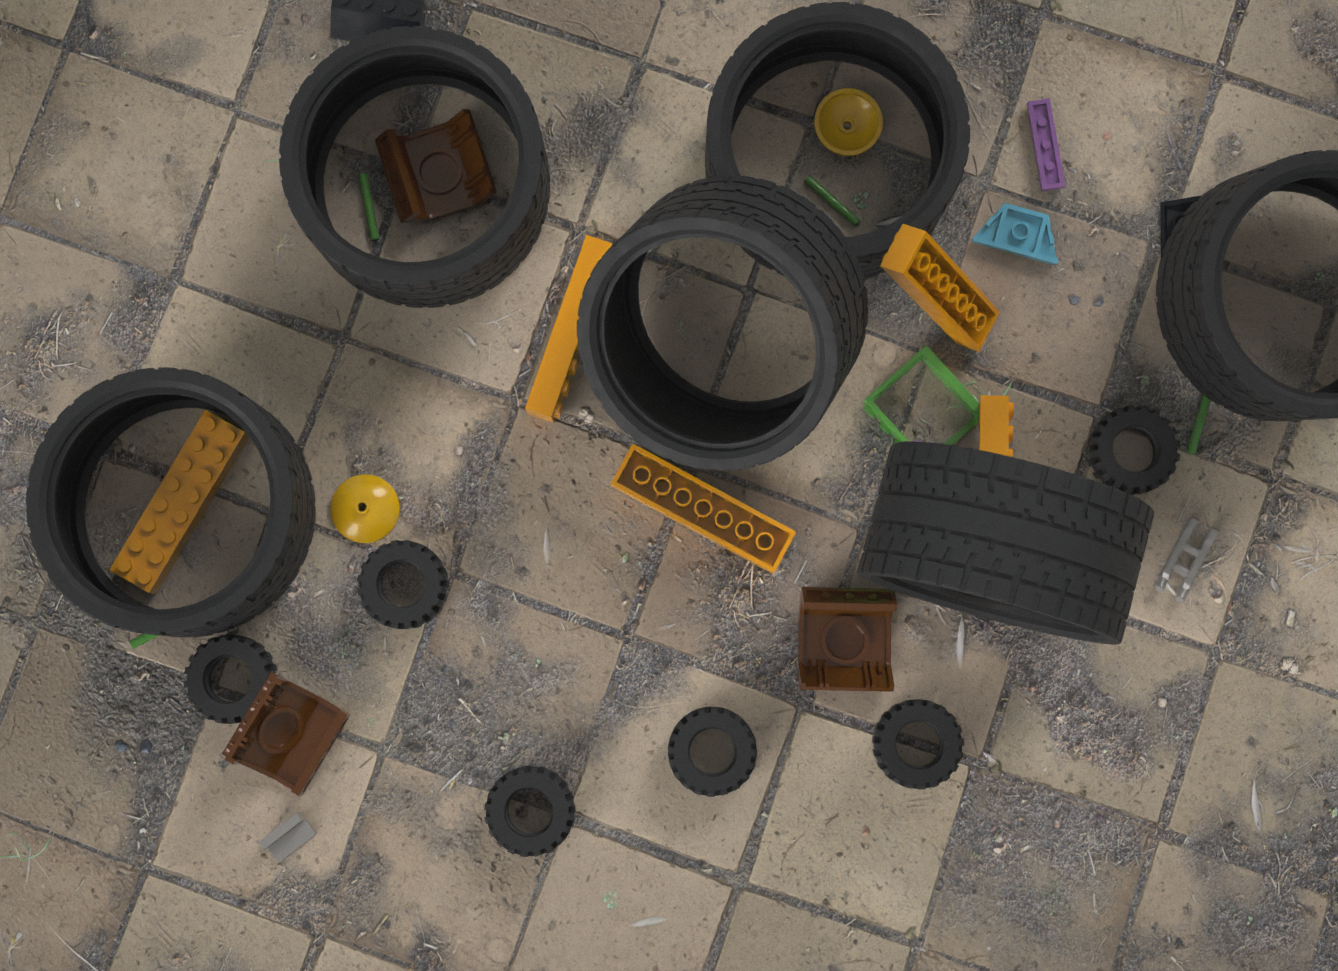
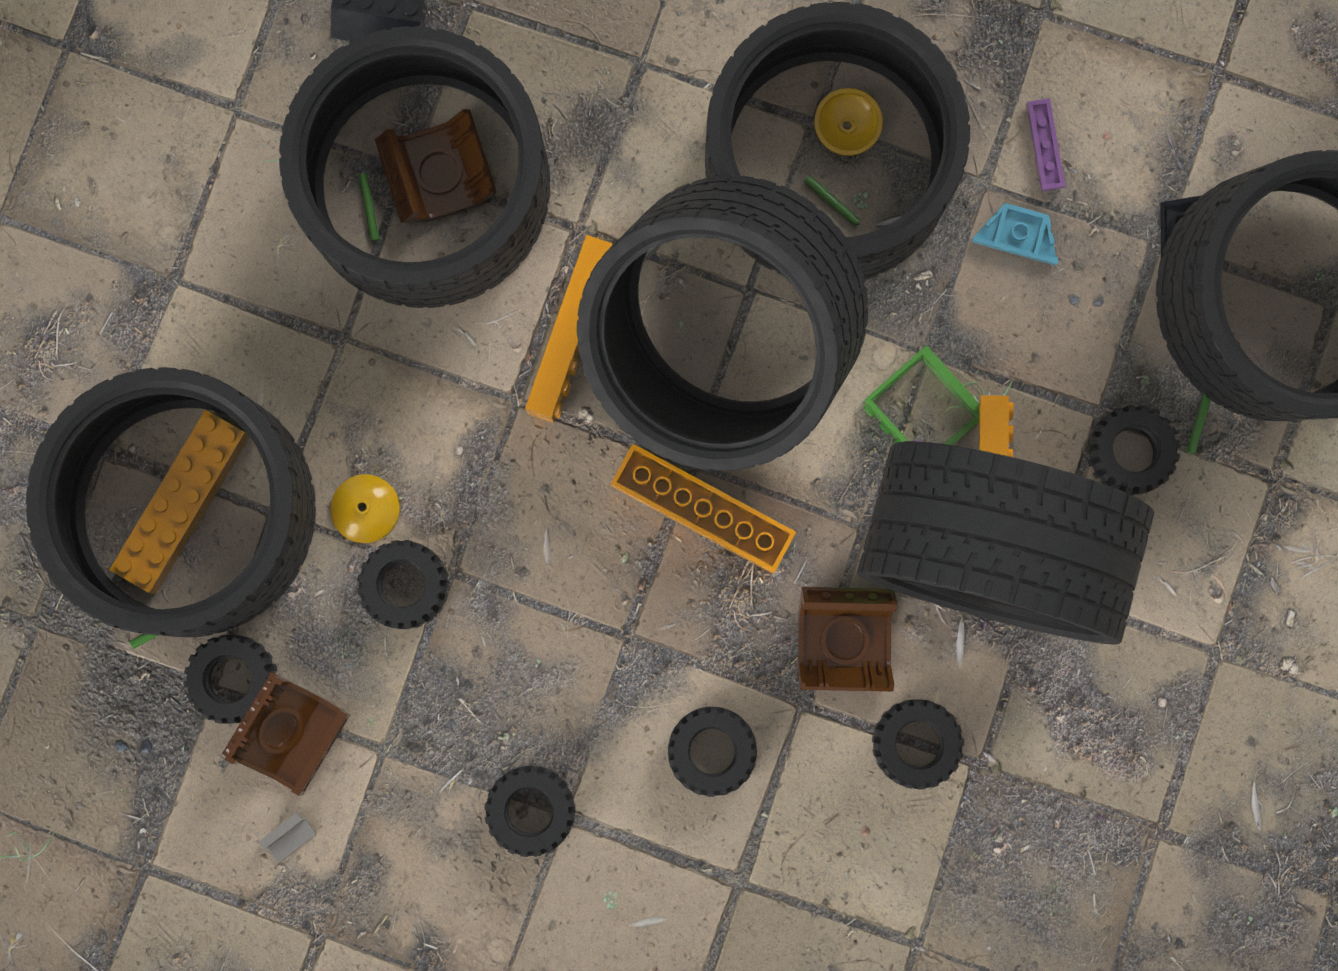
light orange brick [880,224,1000,352] -> none
light grey piece [1155,516,1220,603] -> none

